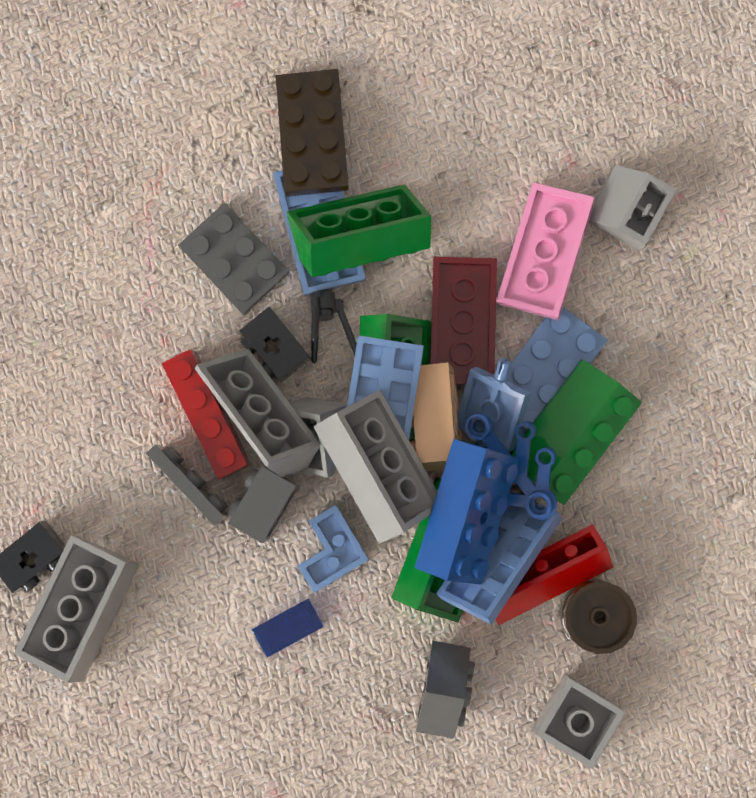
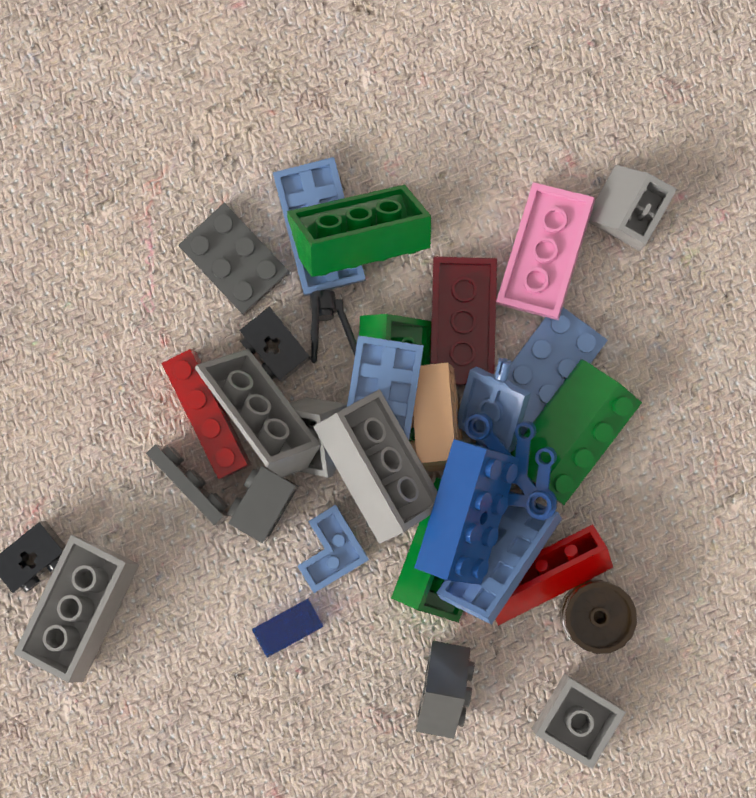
dark brown plate [275,69,349,197] -> none

